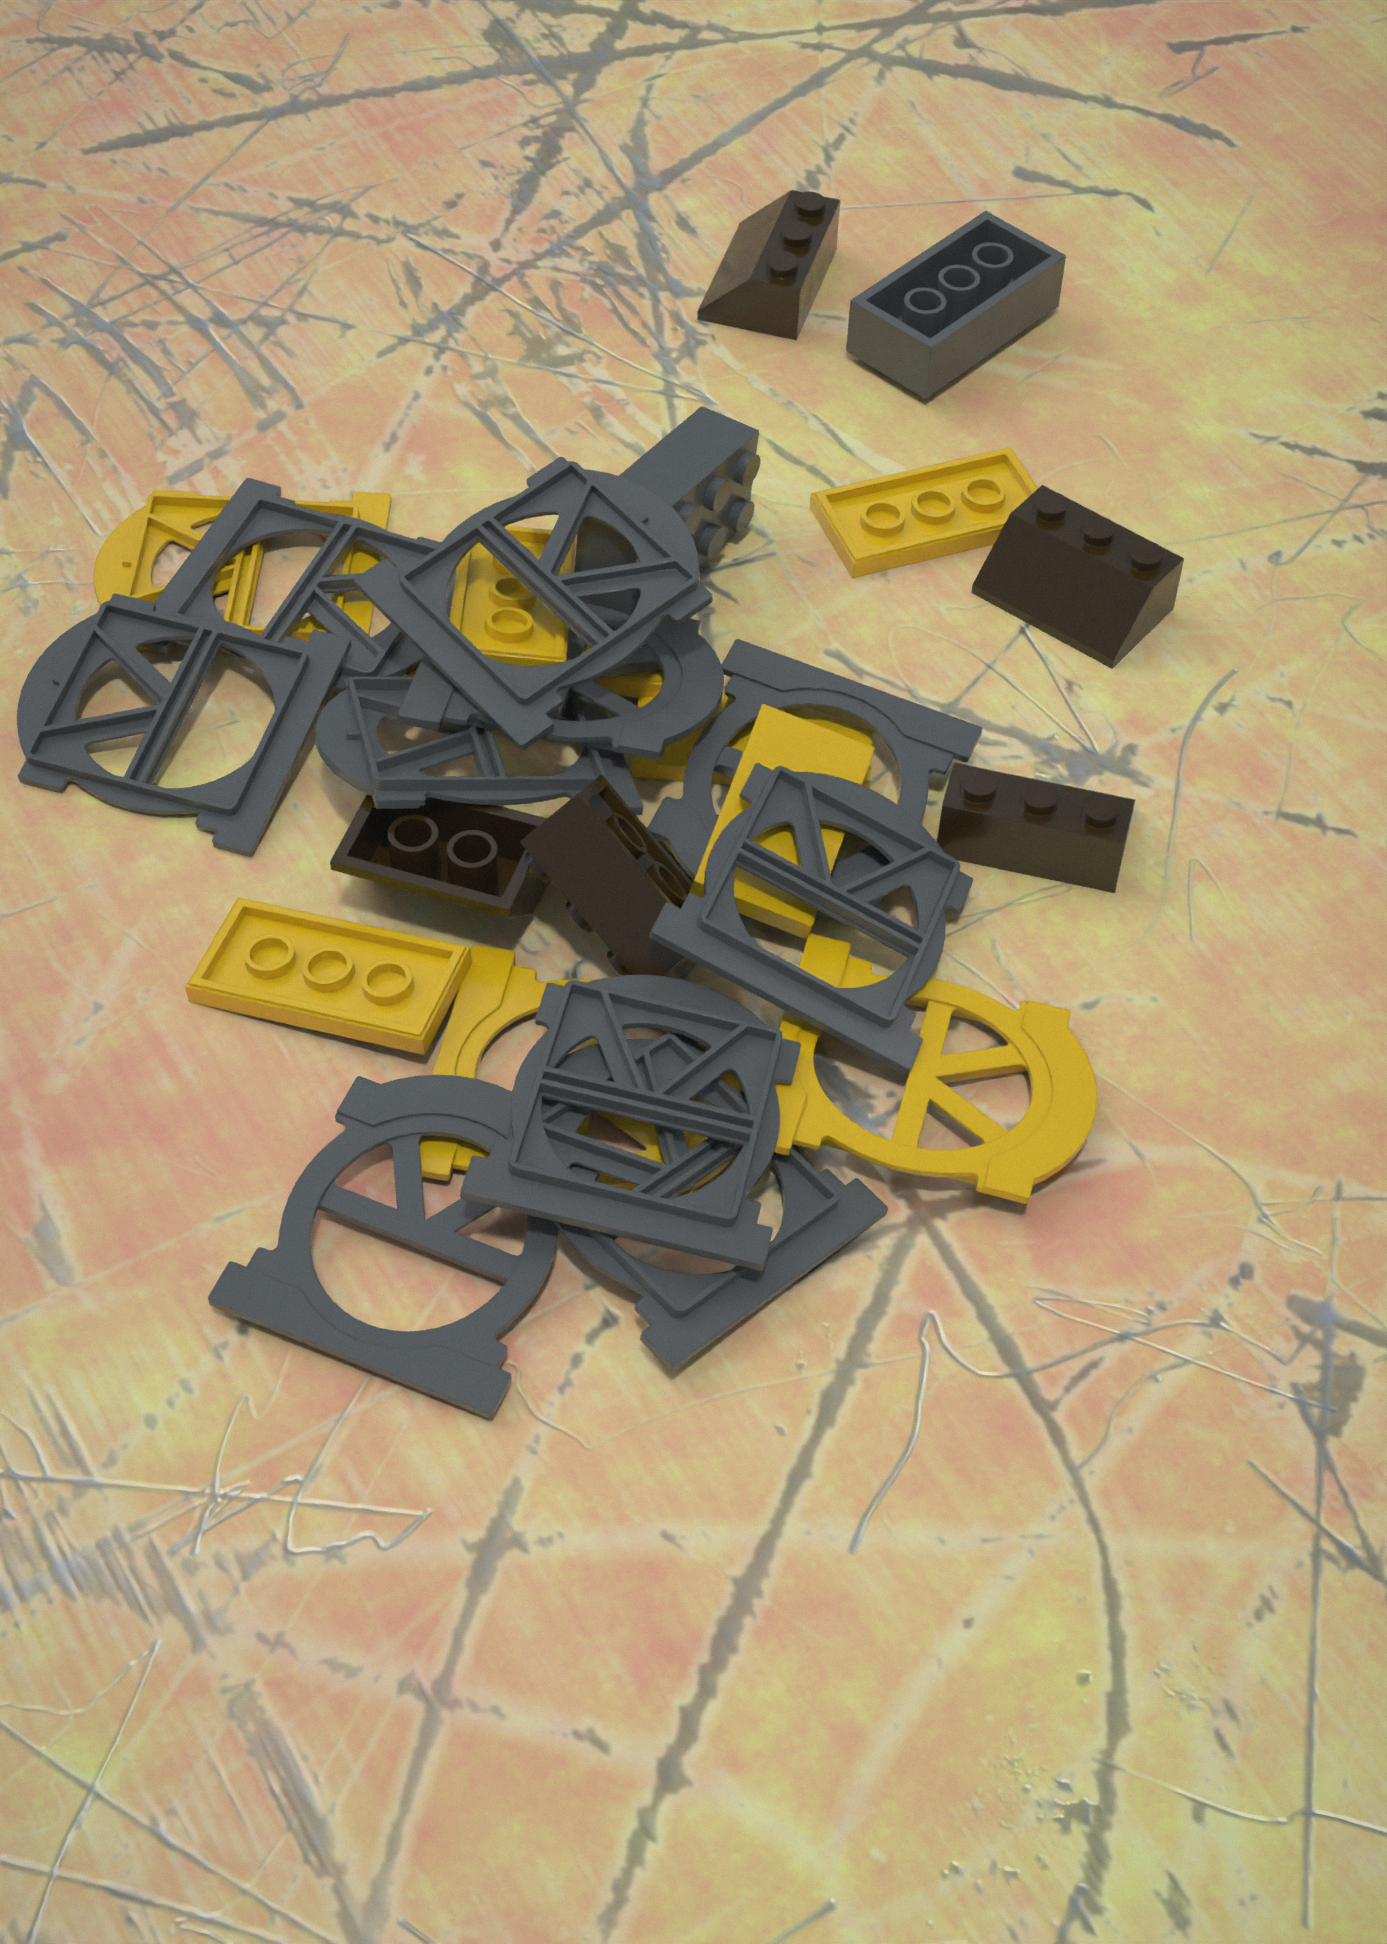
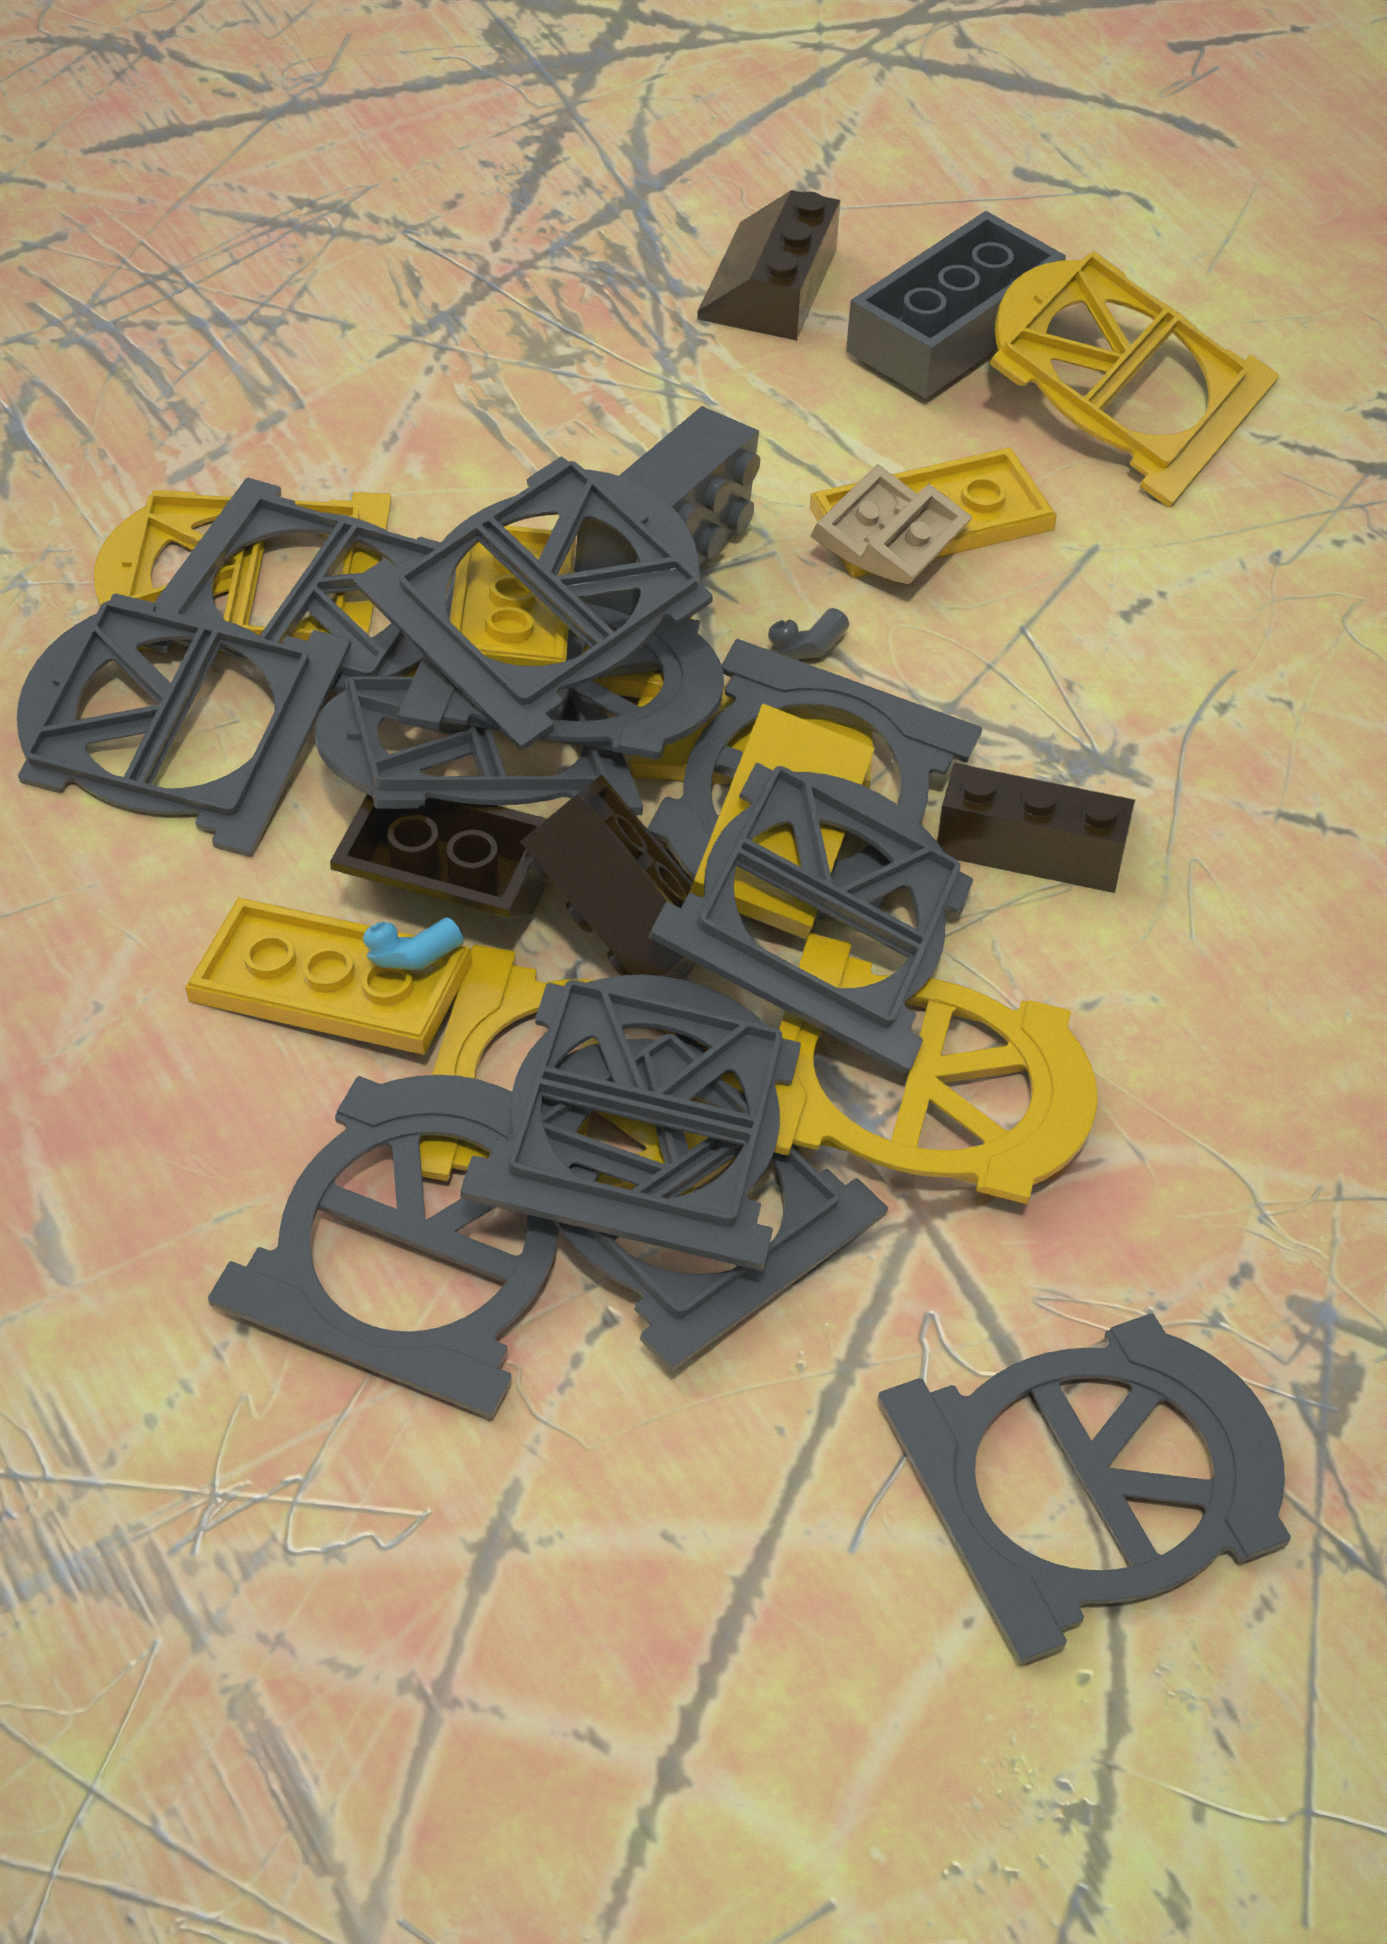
dark brown slope [971,485,1184,669] -> none
none -> medium azure arm [363,917,464,970]
none -> dark grey arm [768,608,850,660]
none -> tan slope [810,464,972,584]
none -> dark grey window [878,1313,1291,1664]
none -> yellow window [989,251,1279,507]

